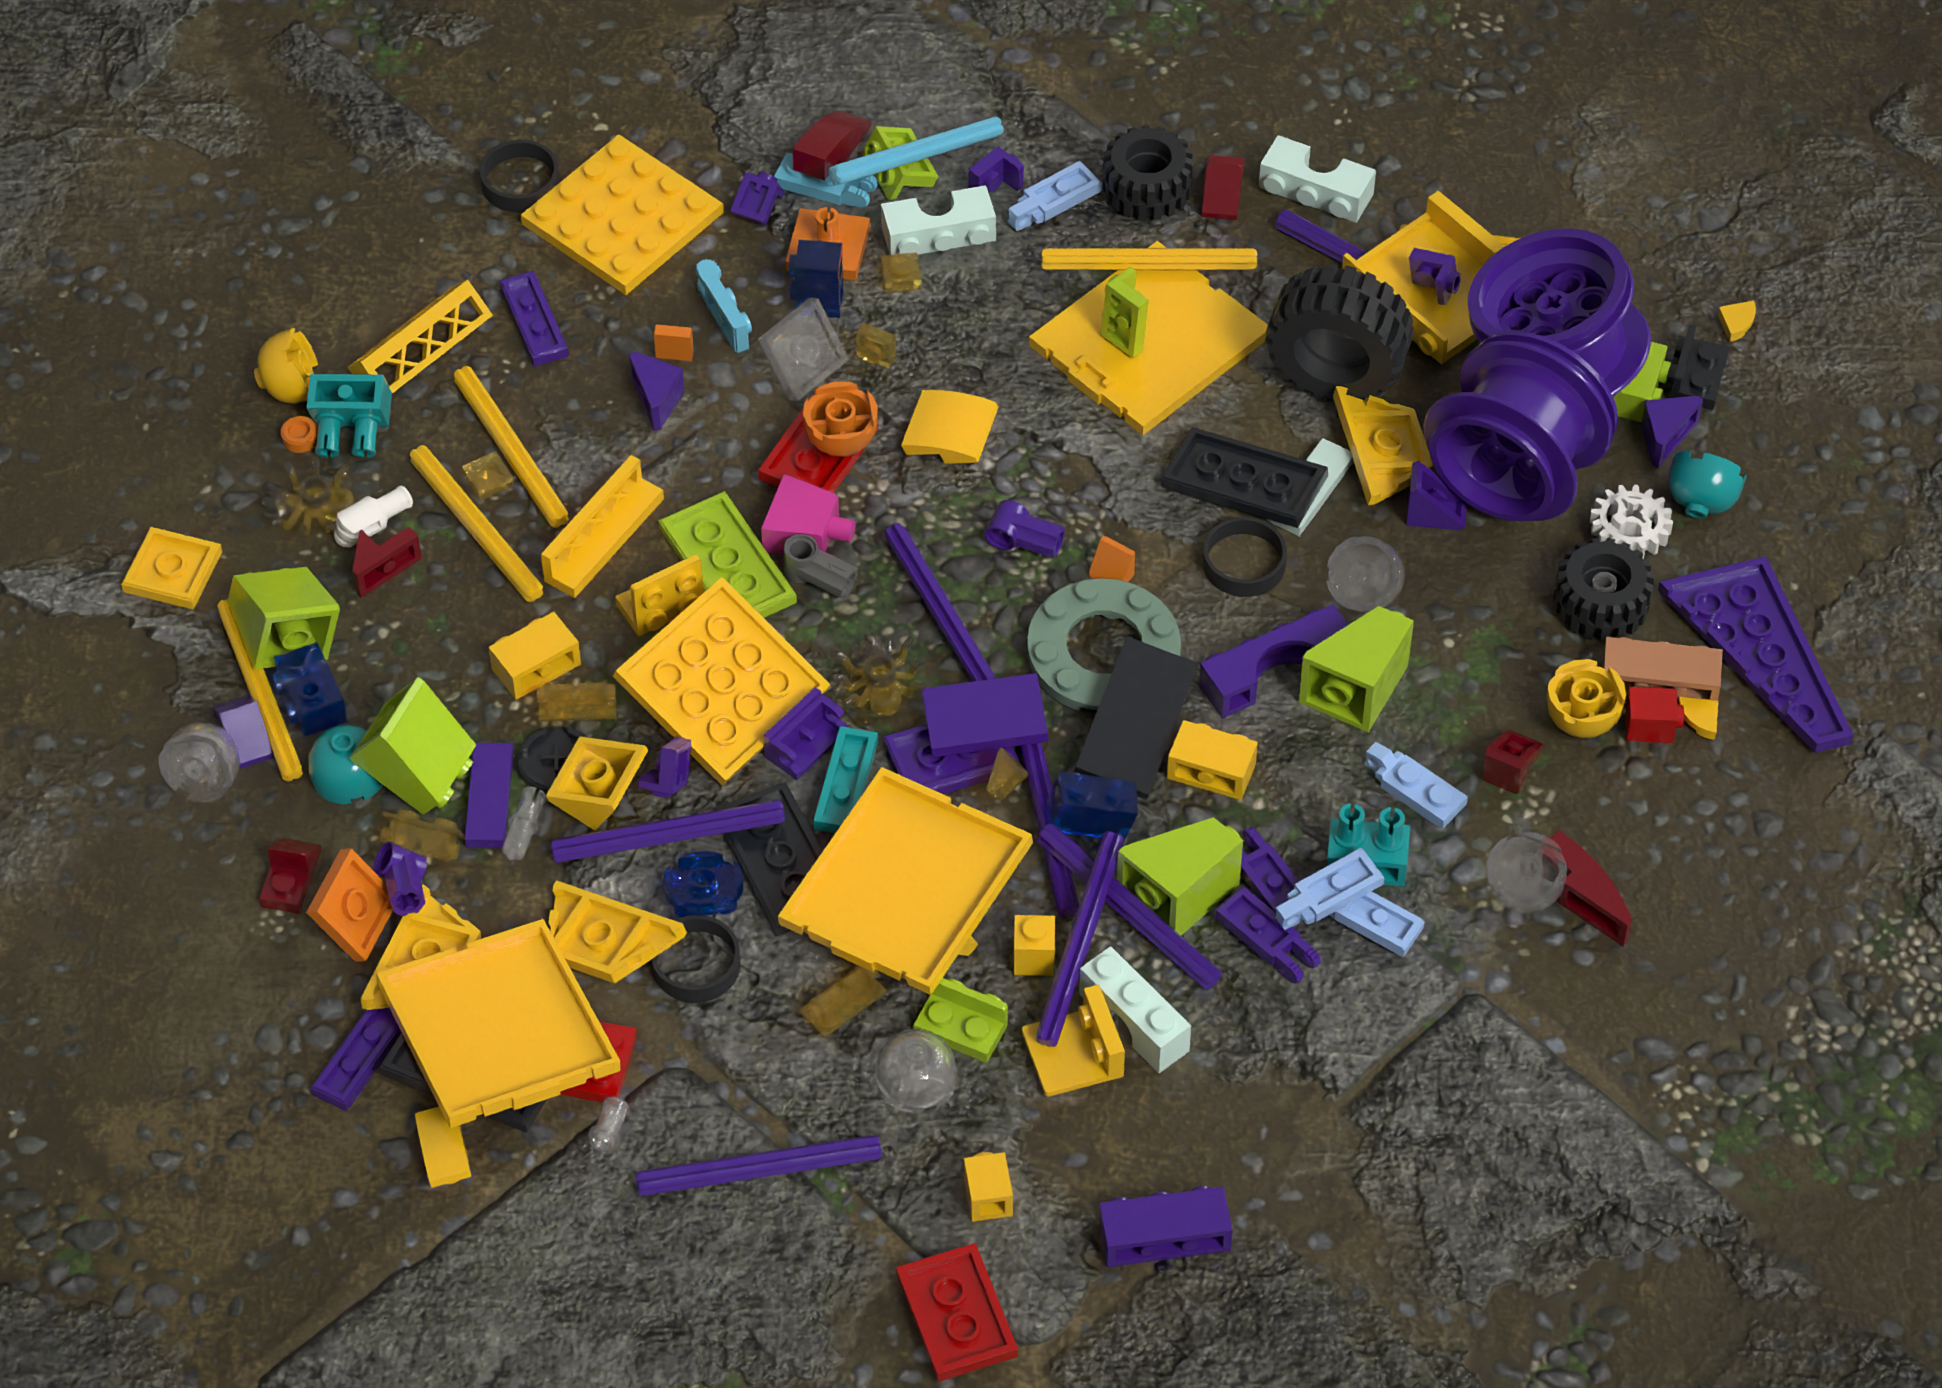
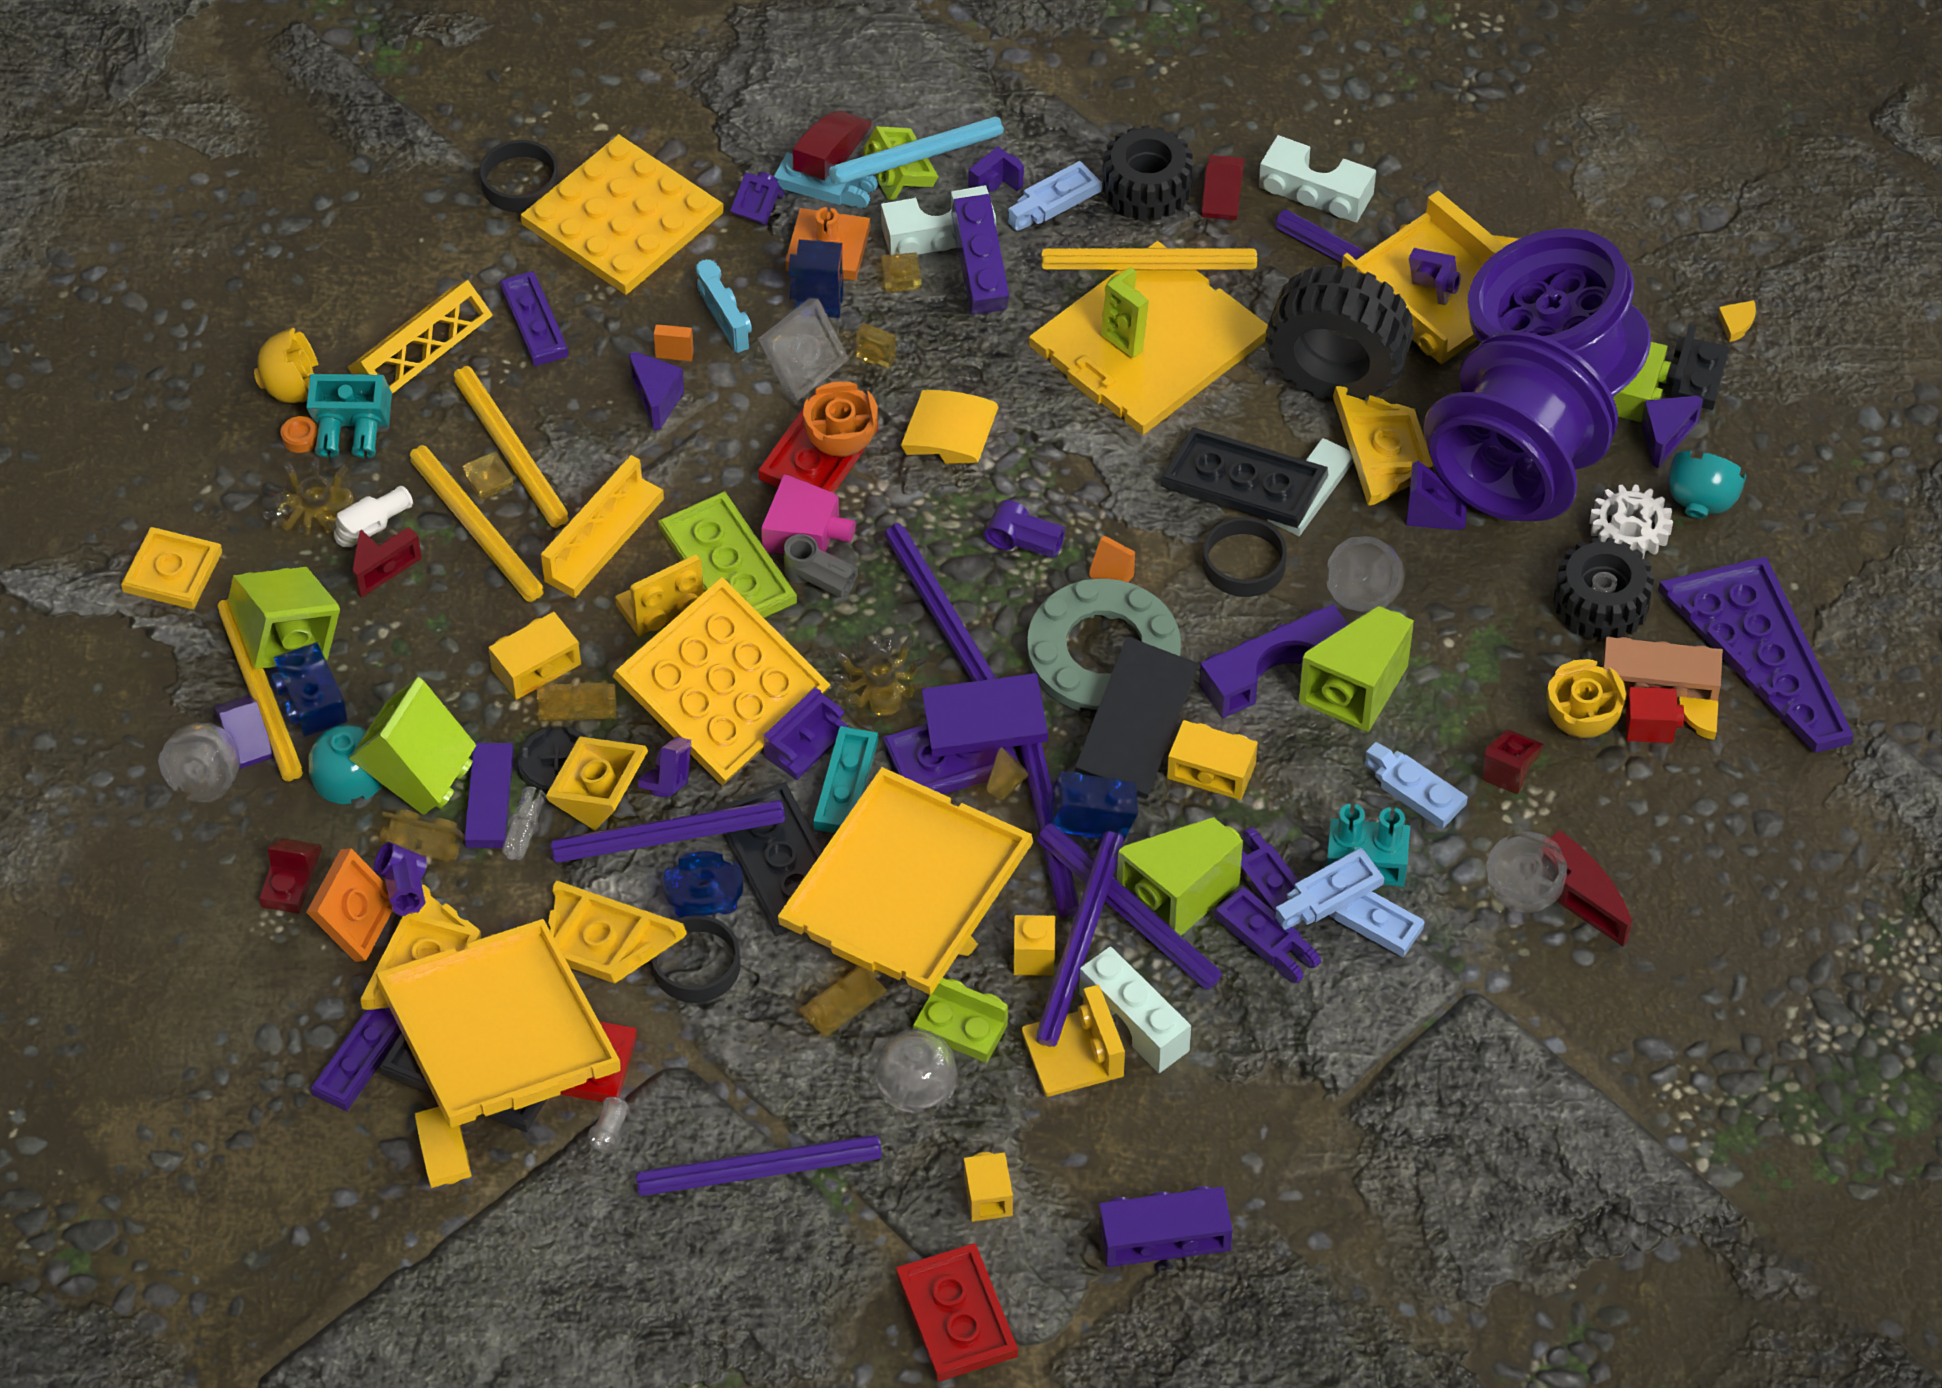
none -> dark purple brick [951,193,1009,315]

